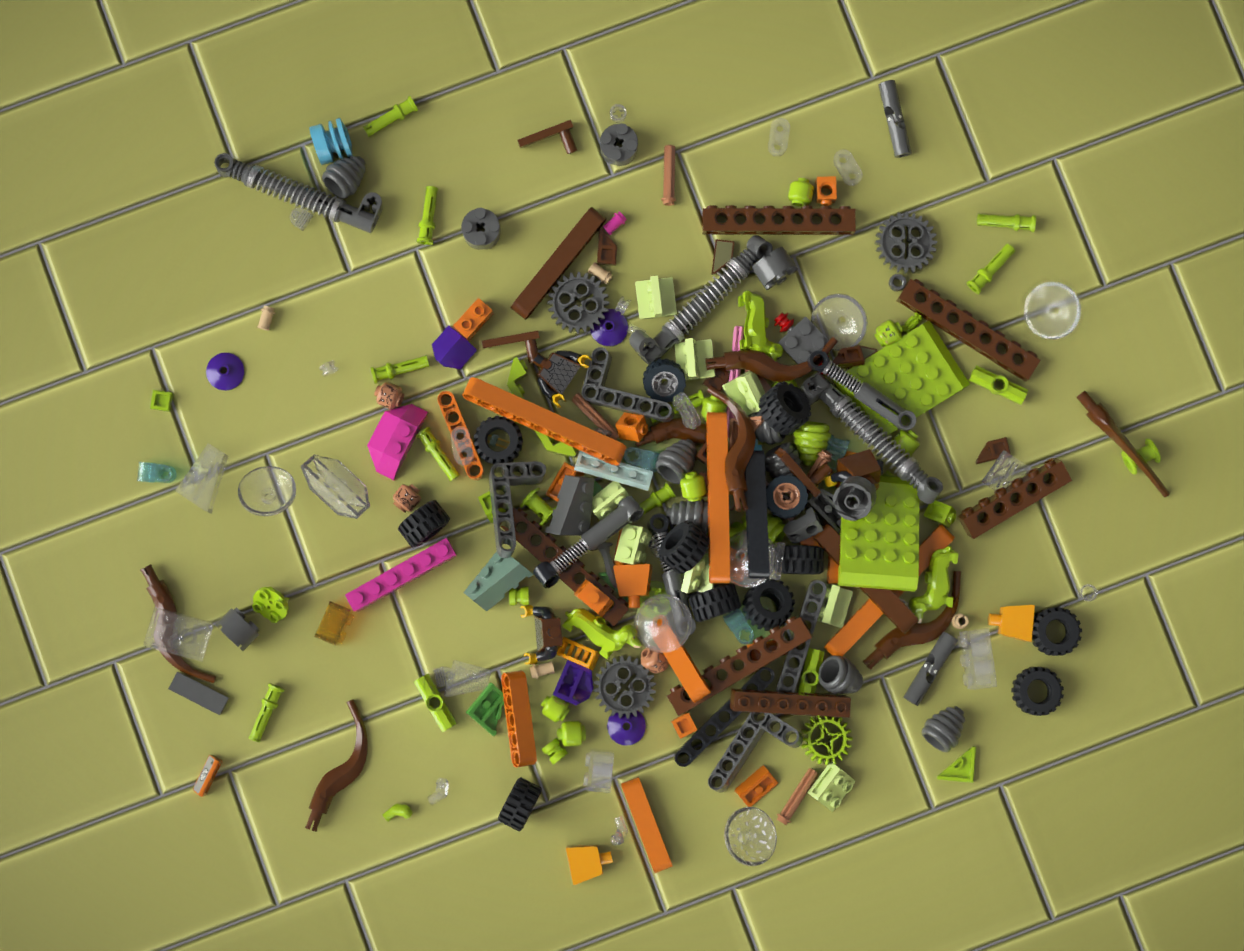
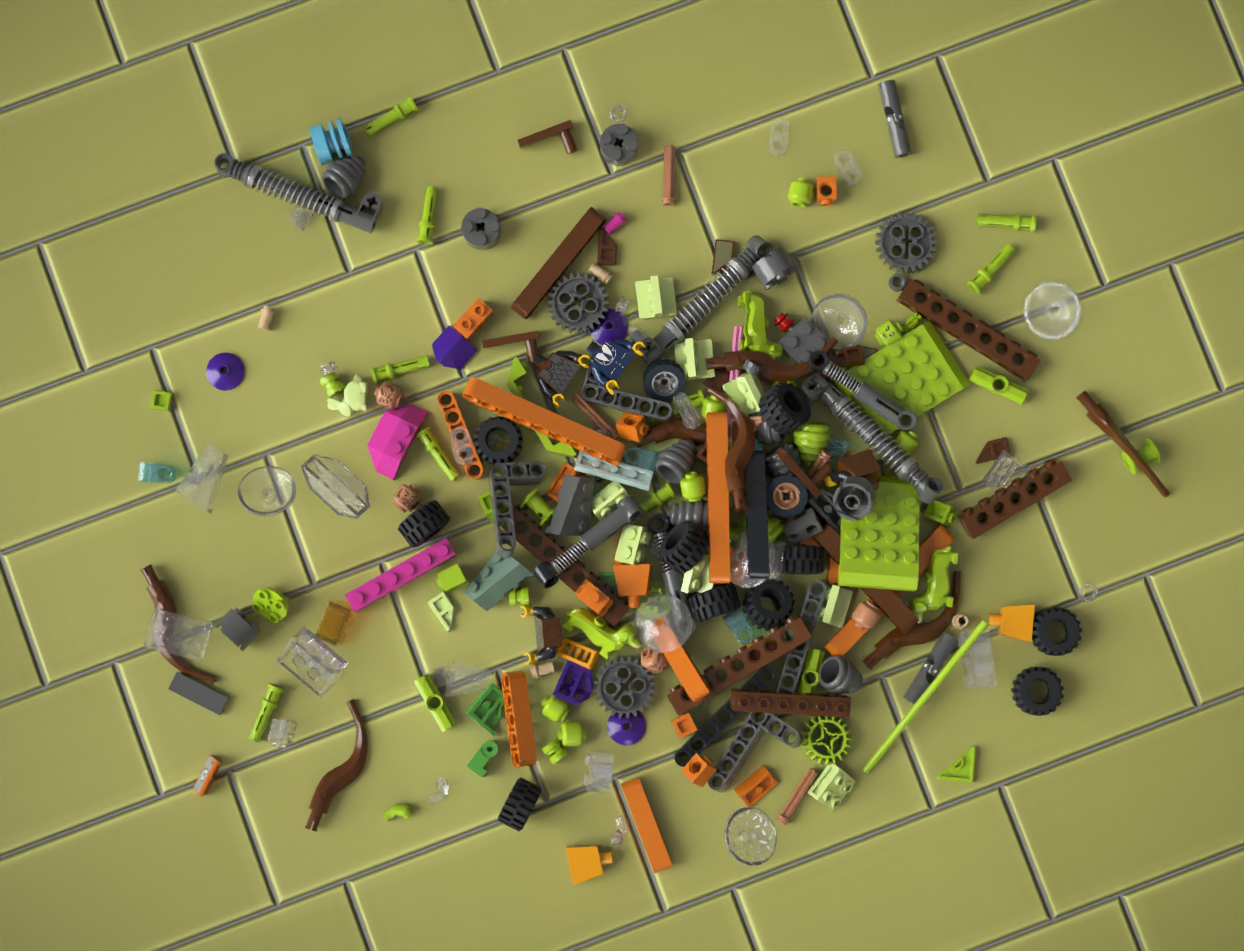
dark grey sword [595,541,617,588] -> none
reddish brown brick [702,205,856,235] -> none
dark grey piece [921,706,965,752] -> none
none -> clear brick [267,717,297,748]
none -> clear brick [277,626,349,698]
none -> lime wheel [319,372,346,398]
none -> yellowish green animal [327,375,368,418]
none -> yellowish green tile [427,591,455,632]
none -> lime brick [436,563,469,593]
none -> bright green leg [467,740,499,778]
none -> dark blue torso [586,339,647,395]
none -> orange brick [681,753,717,788]
none -> dark grey axle [743,359,762,376]
none -> nougat head [852,600,881,630]
none -> lime piece [862,620,989,774]

